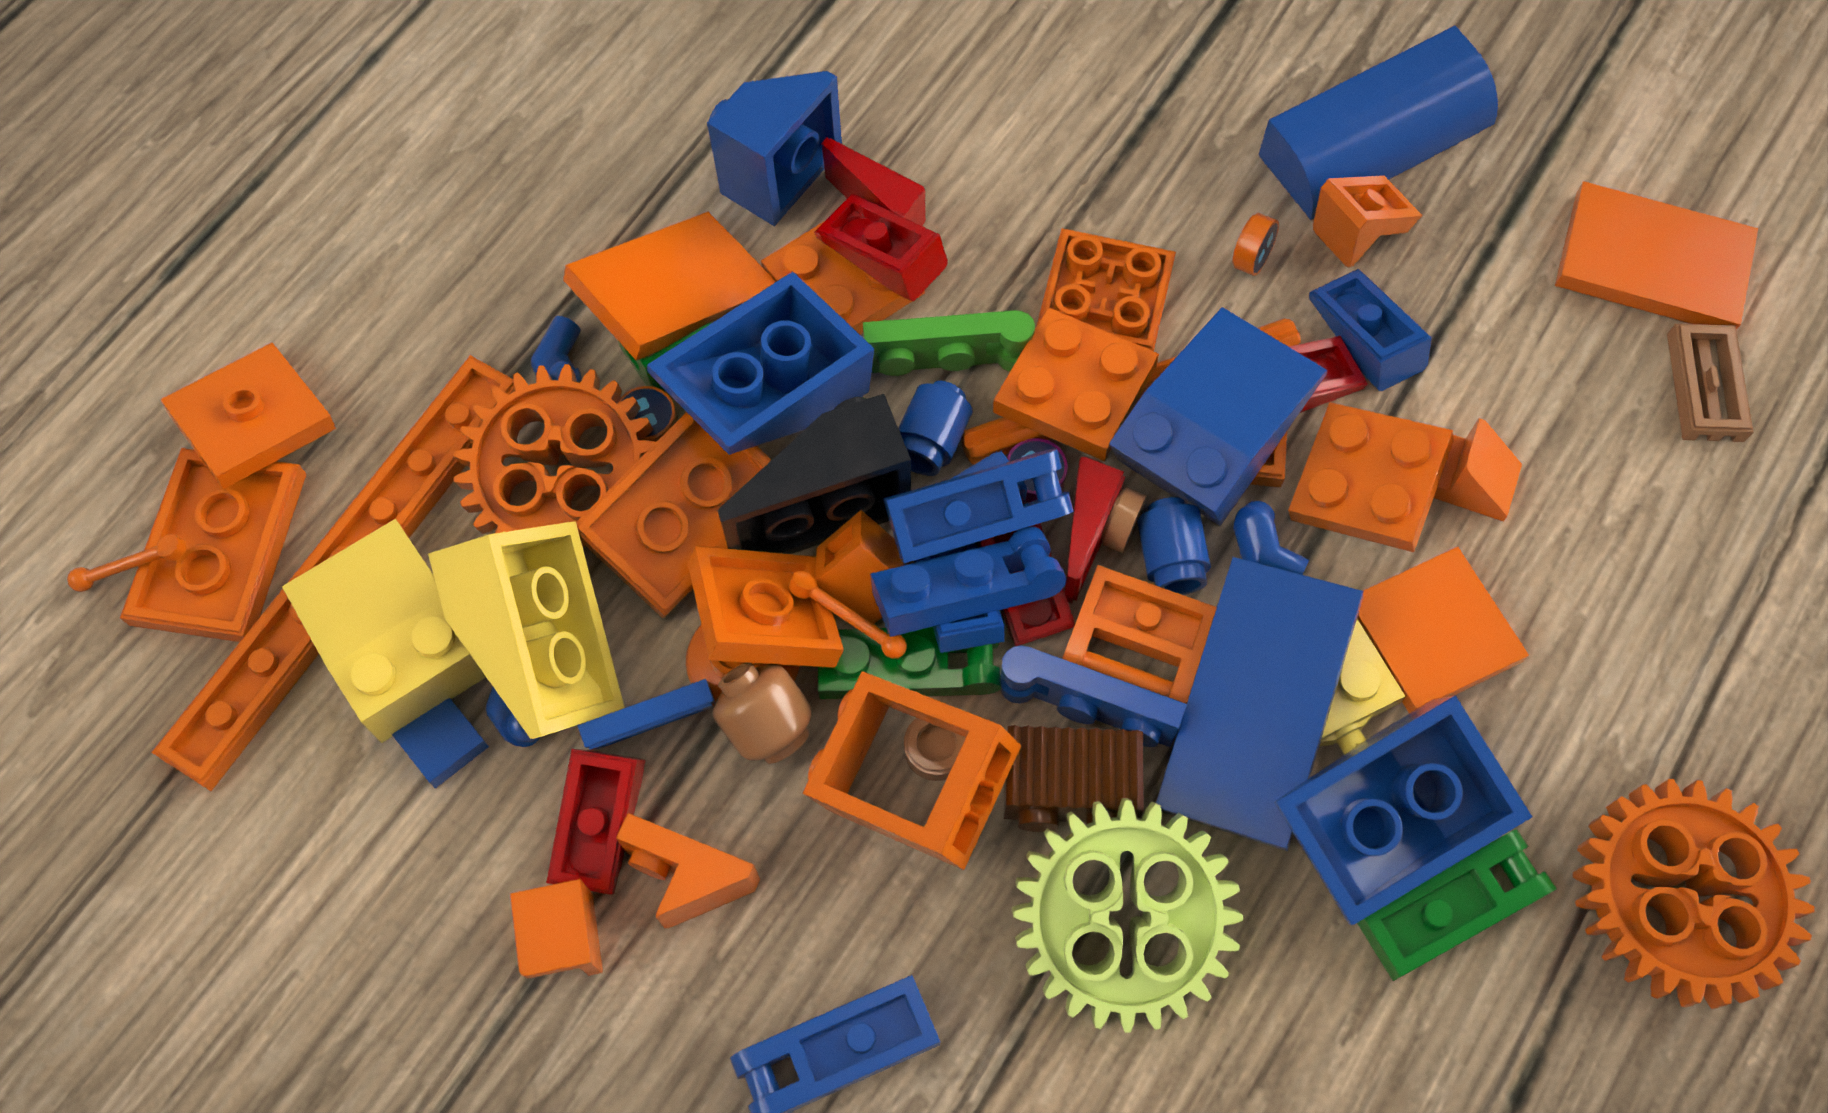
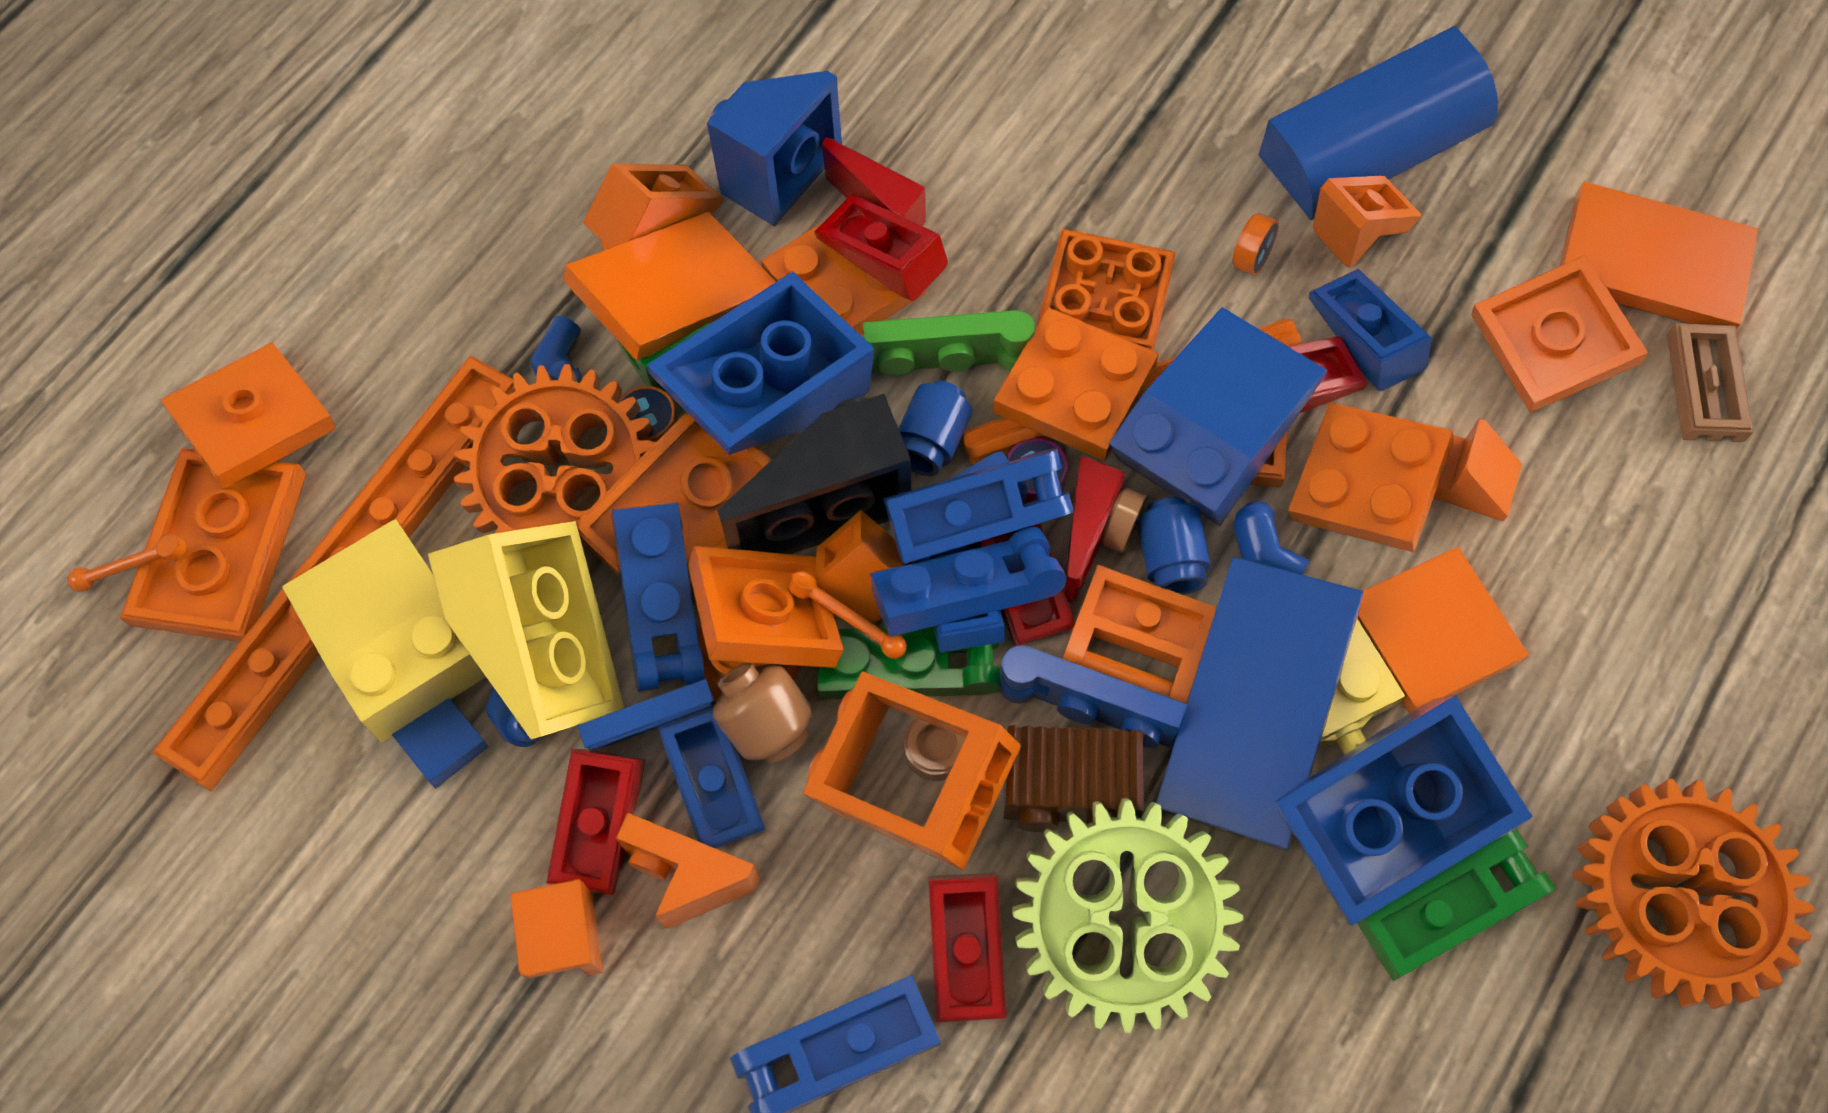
none -> orange slope [583,163,724,250]
none -> blue plate [611,502,704,692]
none -> blue slope [657,706,766,848]
none -> red slope [928,873,1006,1022]
none -> orange plate [1471,255,1648,413]

